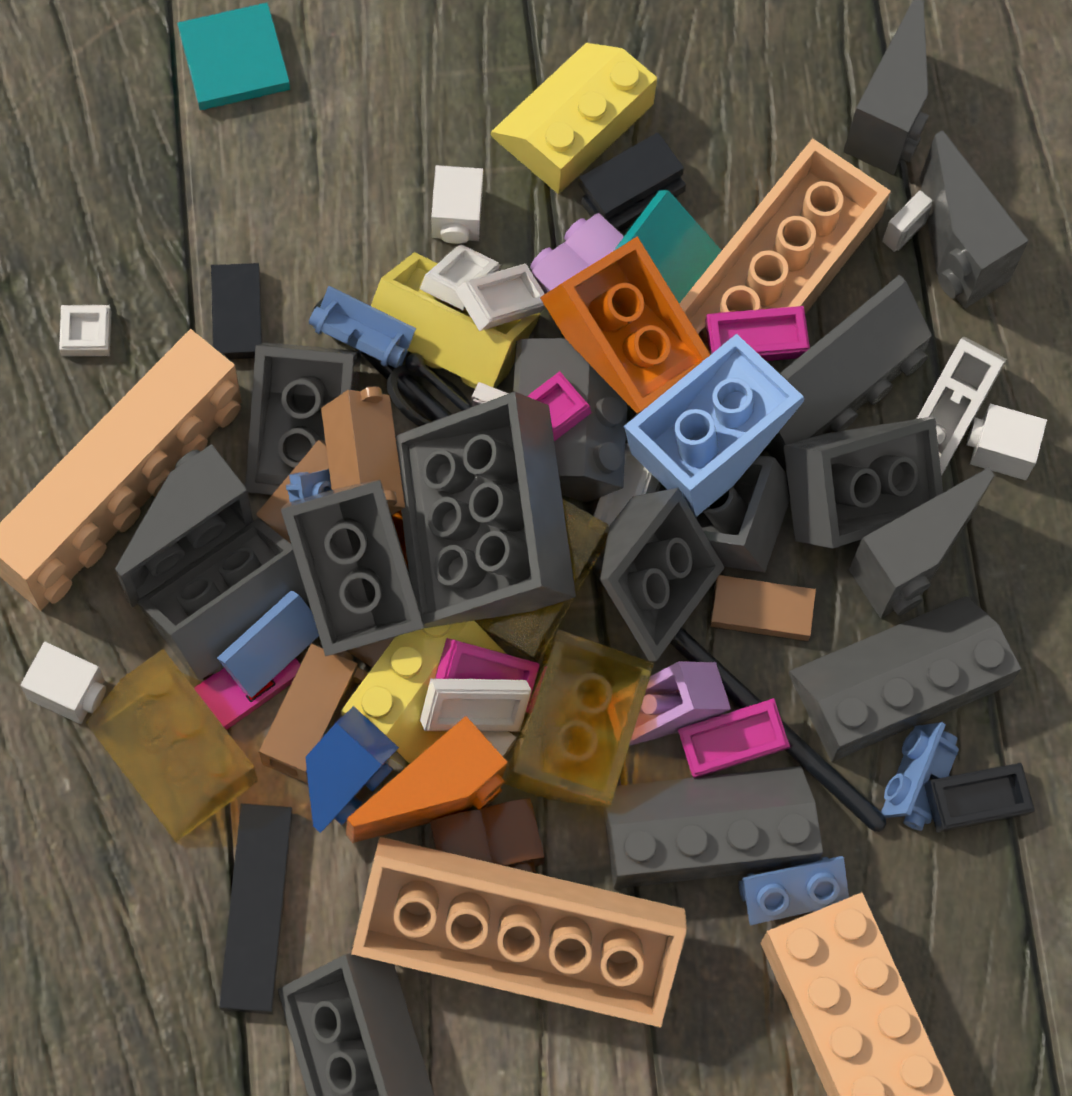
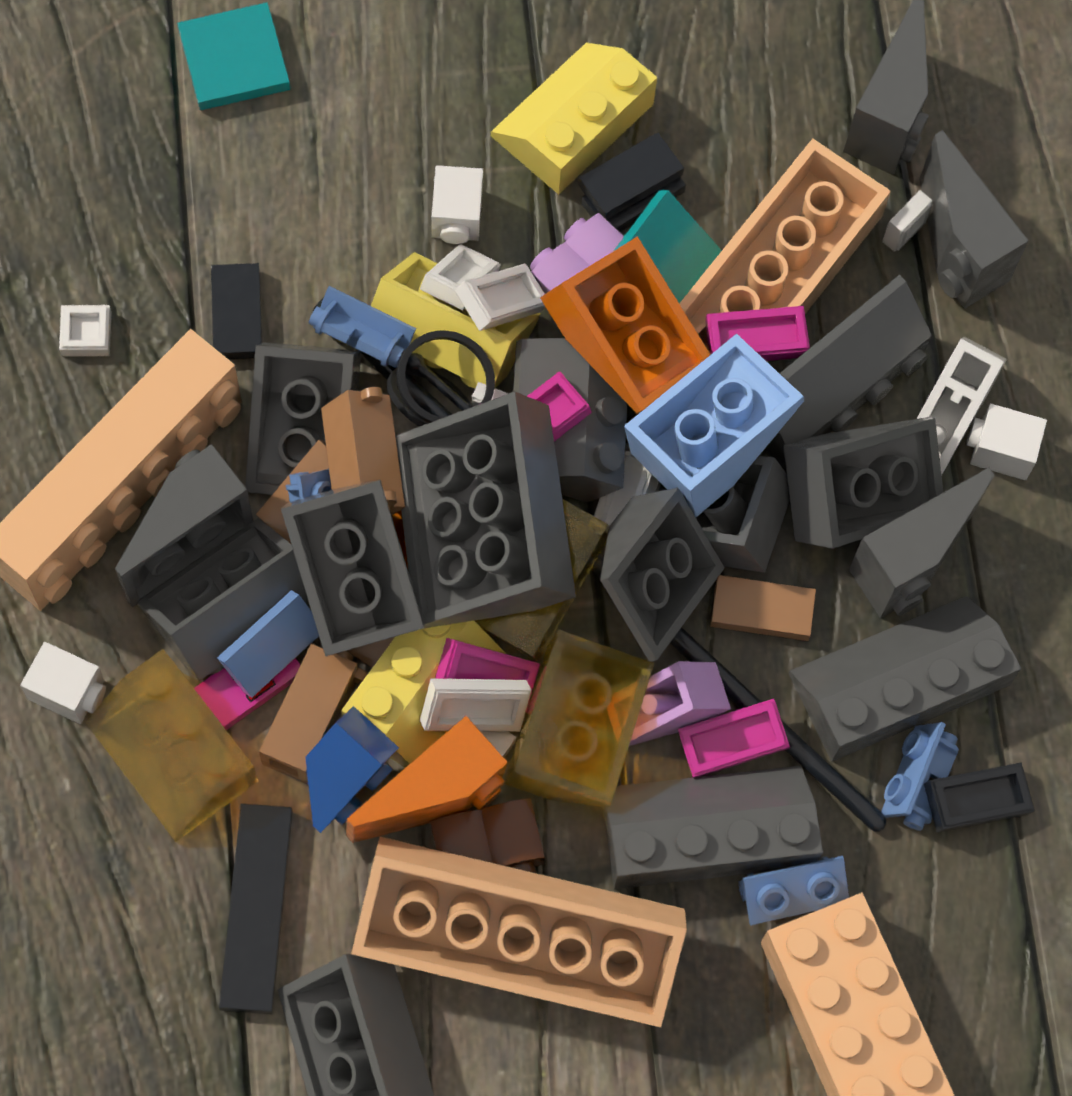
none -> black piece [397,330,495,423]

